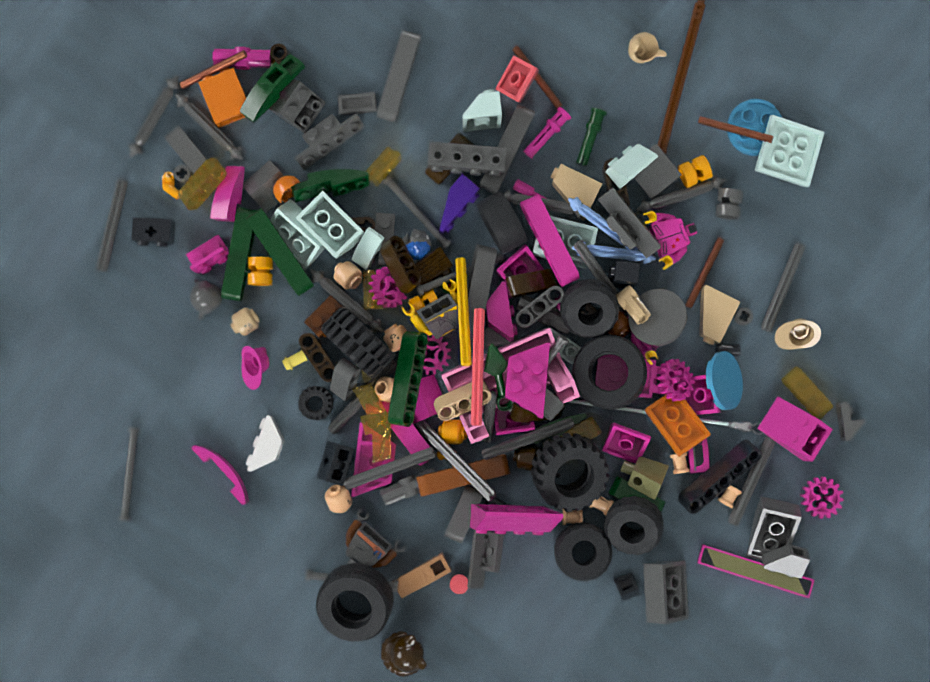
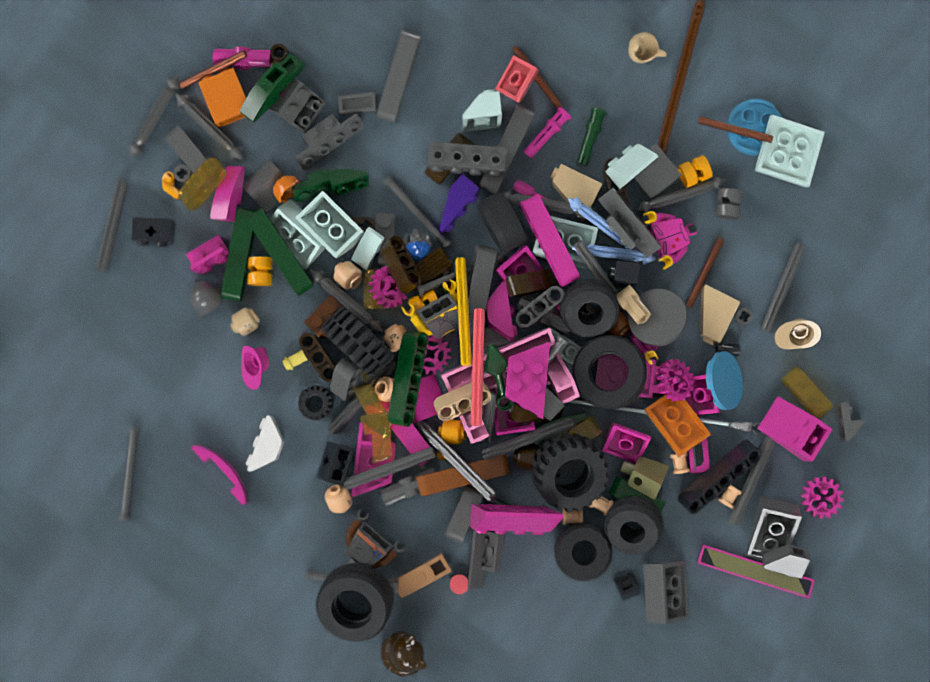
clear yellow bracket [366,147,402,187] -> none

